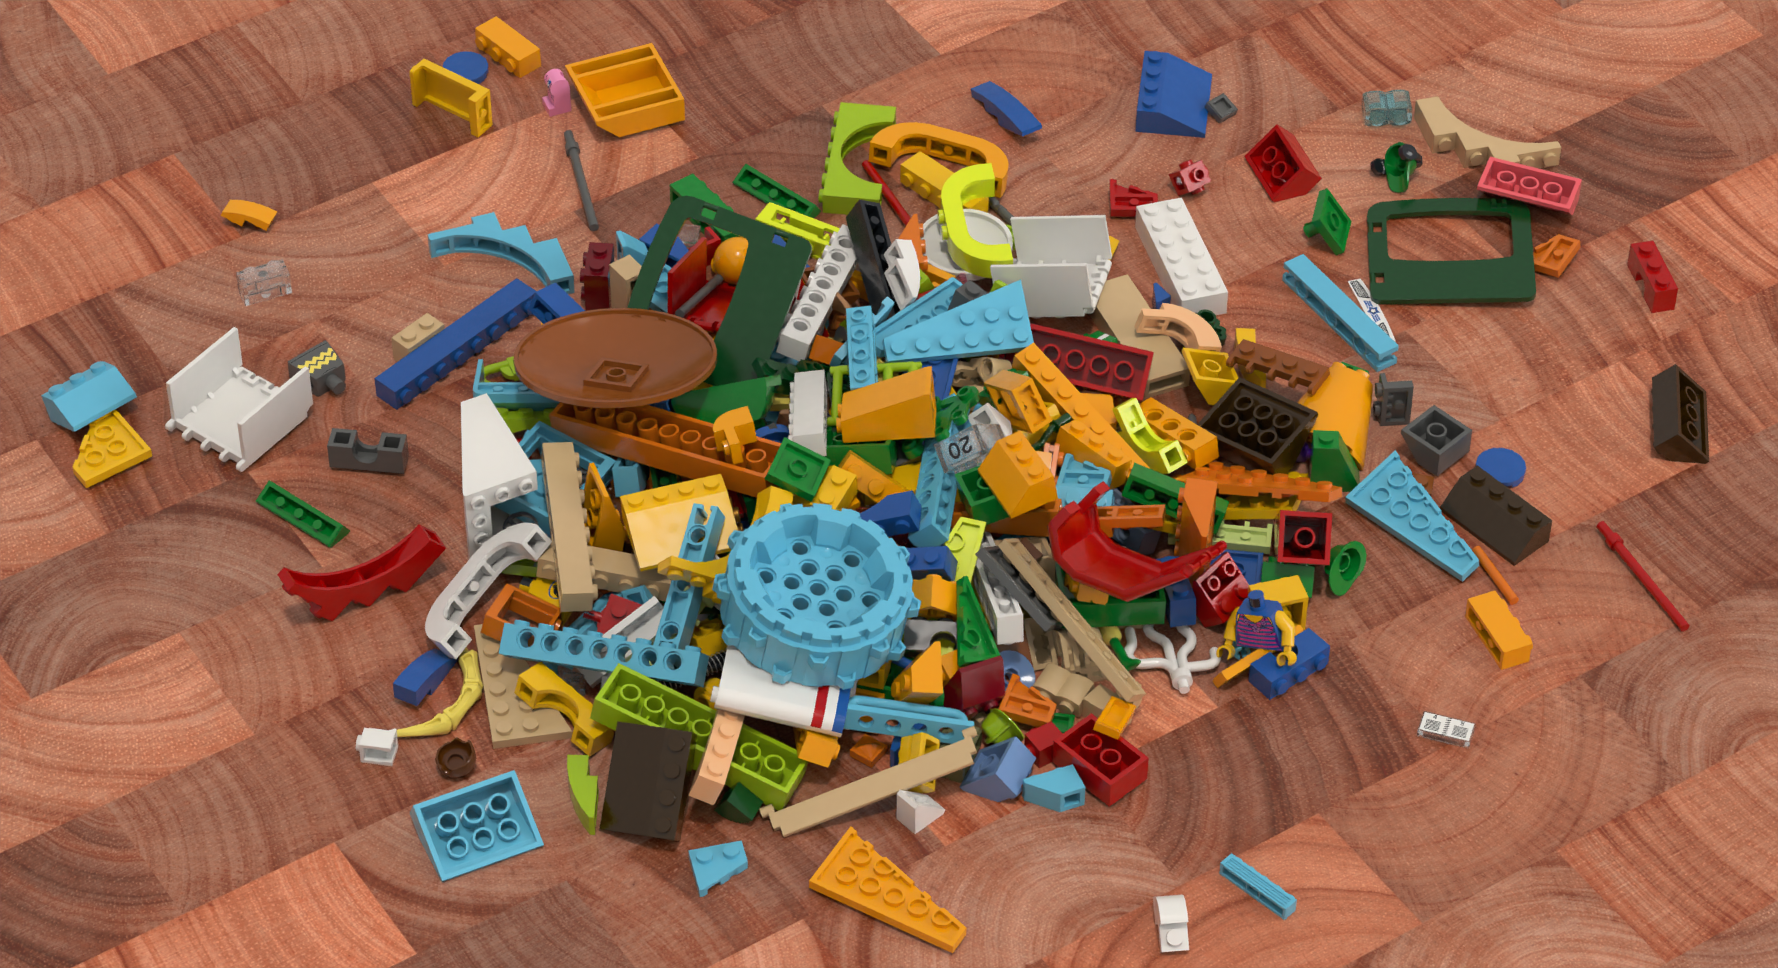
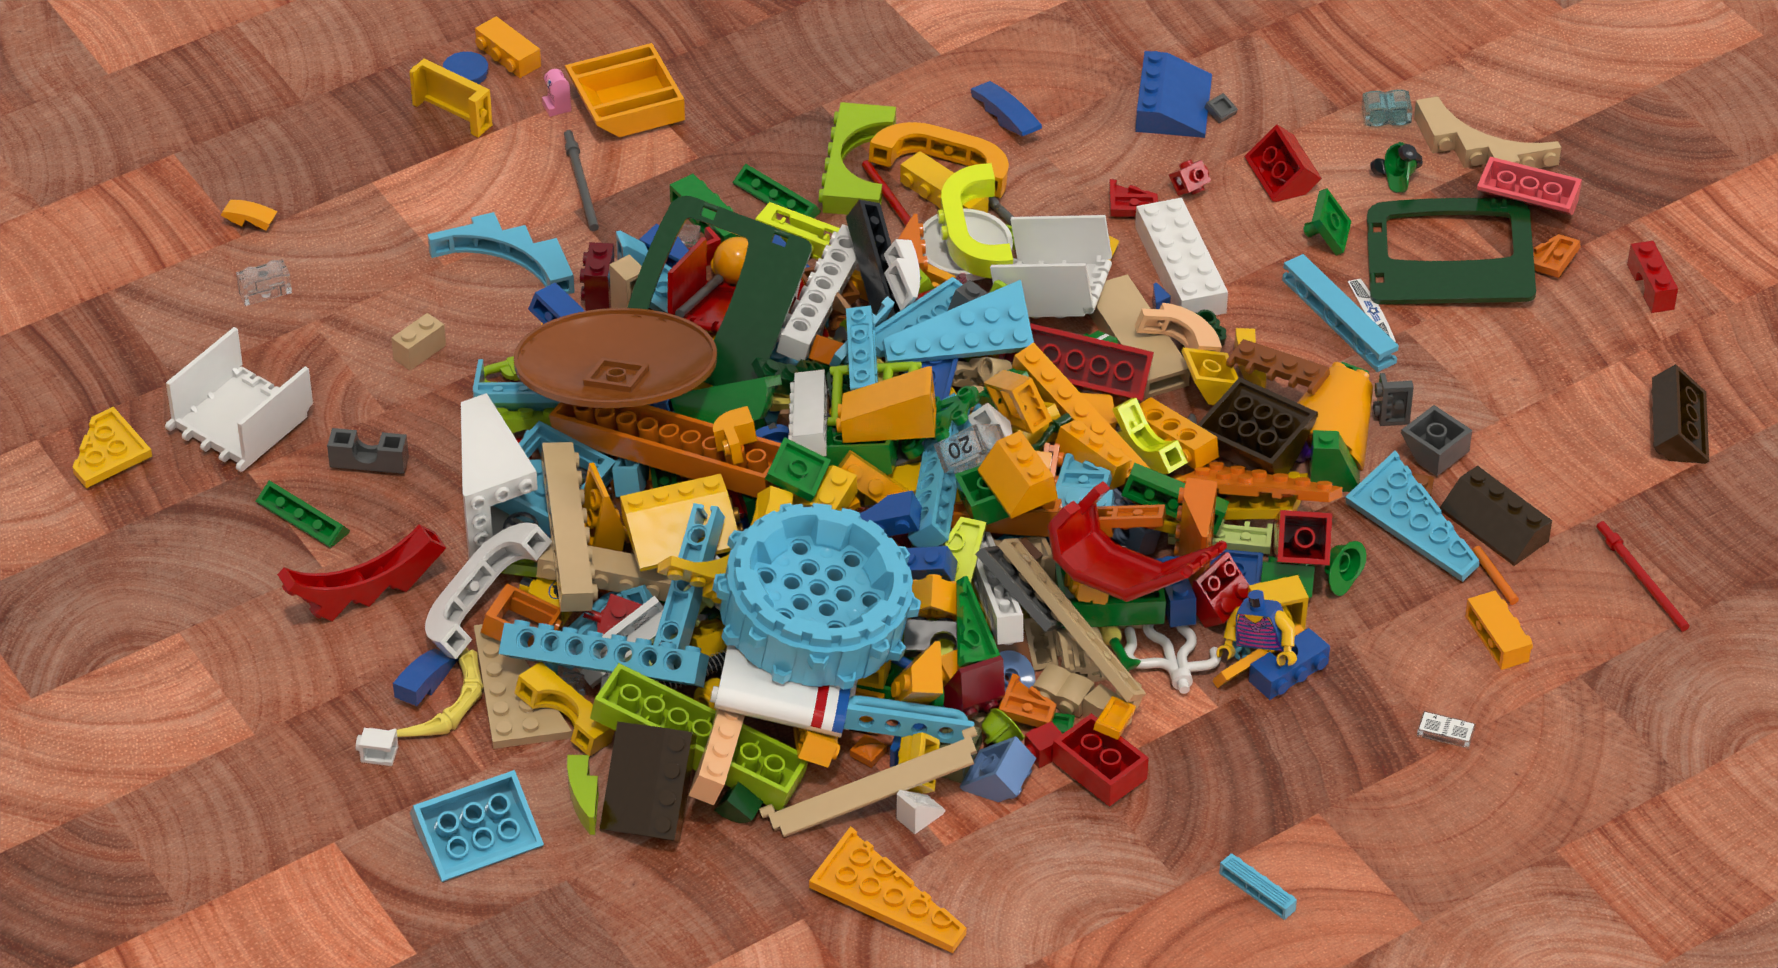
medium azure slope [41,361,137,432] -> none
dark grey torso [287,340,346,396] -> none
blue brick [374,278,537,410] -> none
reddish brown hair [435,737,476,778] -> none
medium azure wing [688,840,748,897] -> none
medium azure slope [1022,764,1086,812] -> none
white brick [1153,895,1189,952] -> none
blue tile [1475,448,1526,488] -> none

